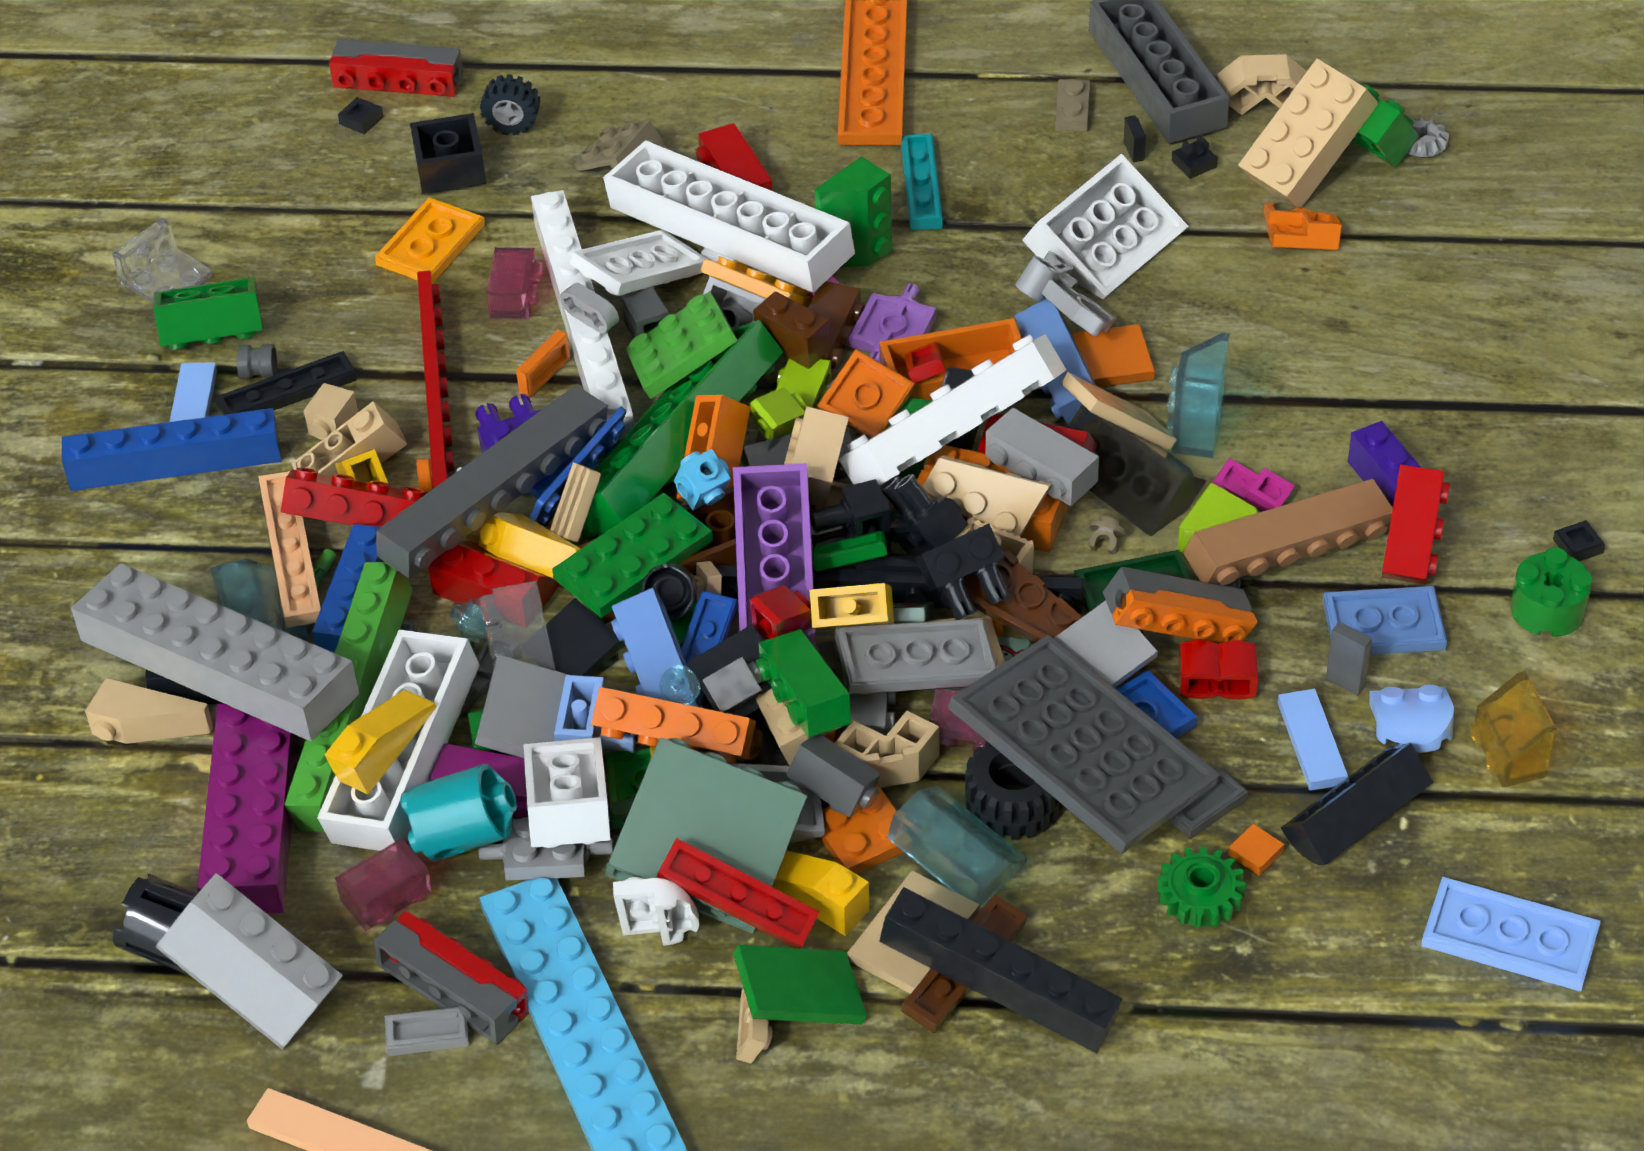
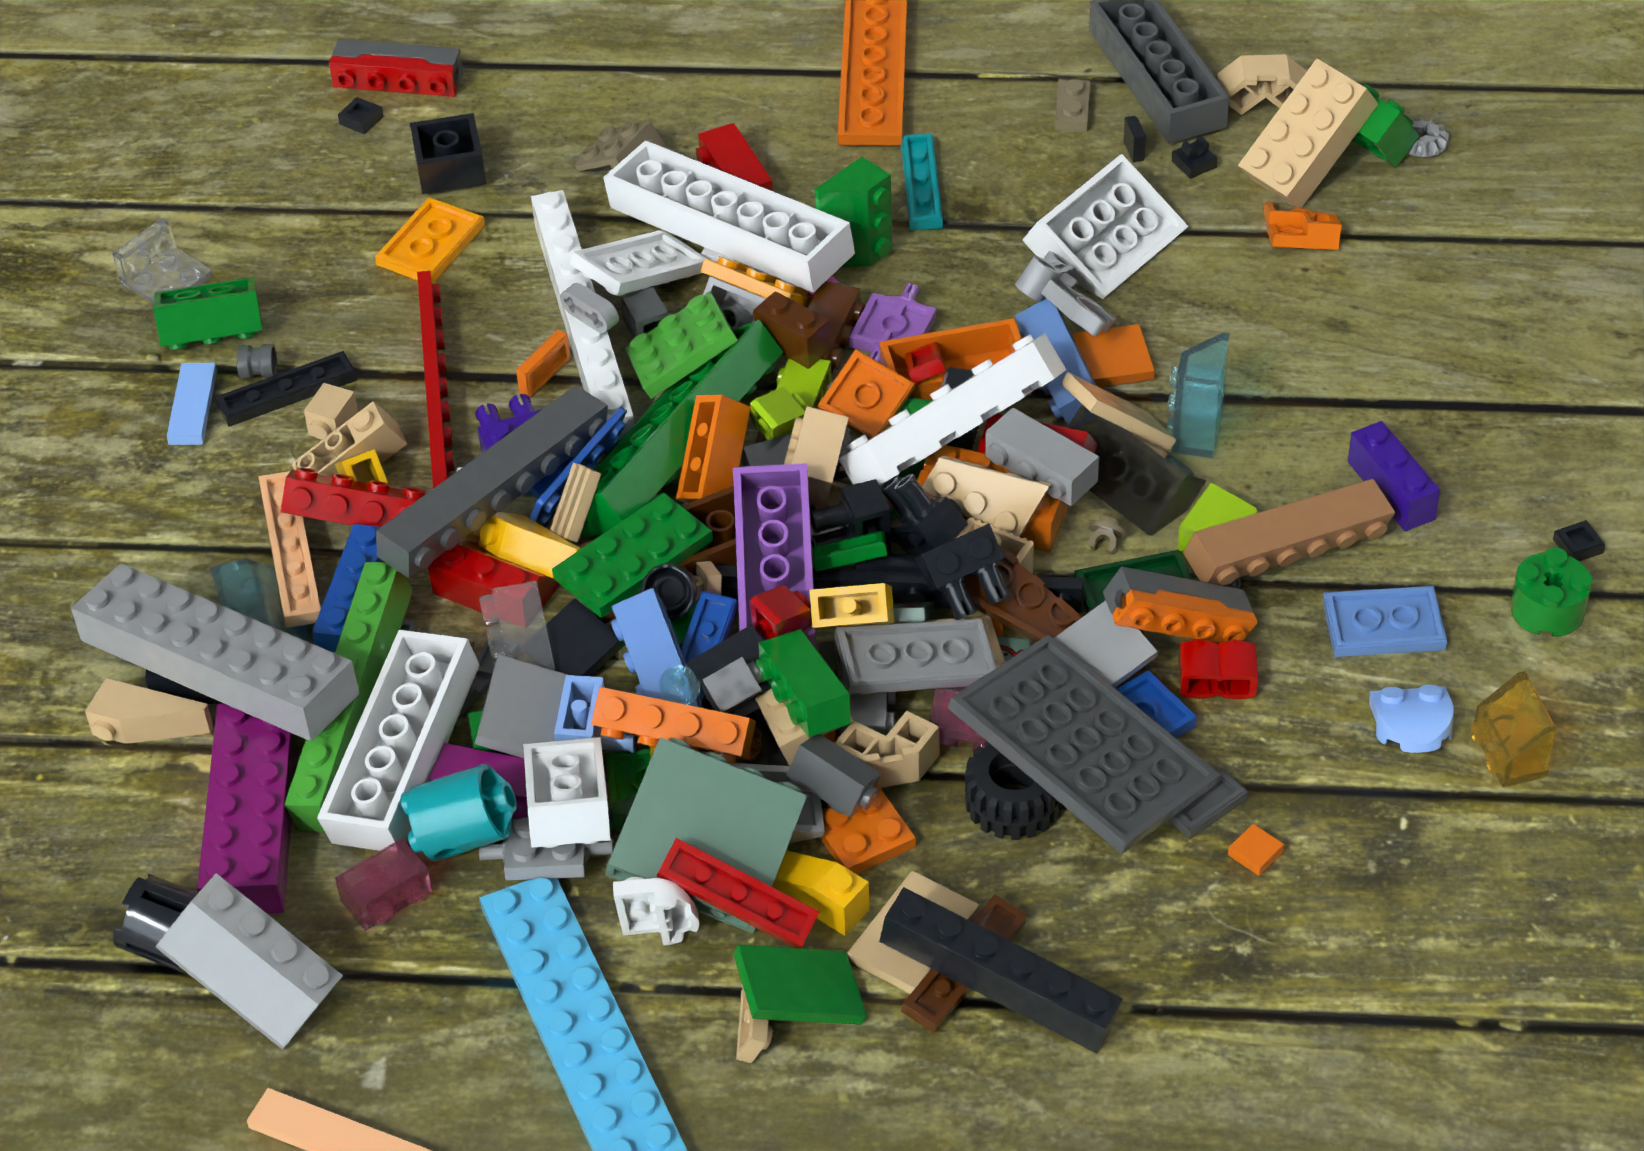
blue brick [62,408,281,491] -> none
bright green pin [313,549,336,587] -> none
yellow slope [324,690,437,795] -> none
dark grey piece [373,910,529,1045] -> none
light grey tile [385,1007,469,1056] -> none
orange tile [416,458,433,494] -> none
clear light blue plate [449,598,505,643] -> none
black wheel [480,74,541,135] -> none
clear pink brick [486,247,543,319] -> none
medium azure brick [674,449,731,511] -> none
clear light blue slope [887,786,1027,909] -> none
green gear [1157,846,1246,928] -> none
dark pink slope [1212,458,1295,511] -> none
light blue tile [1277,689,1348,791] -> none
black brick [1281,743,1434,865] -> none
dark grey tile [1326,622,1372,696] -> none
red brick [1382,464,1450,585] -> none
light blue tile [1421,876,1601,992] -> none

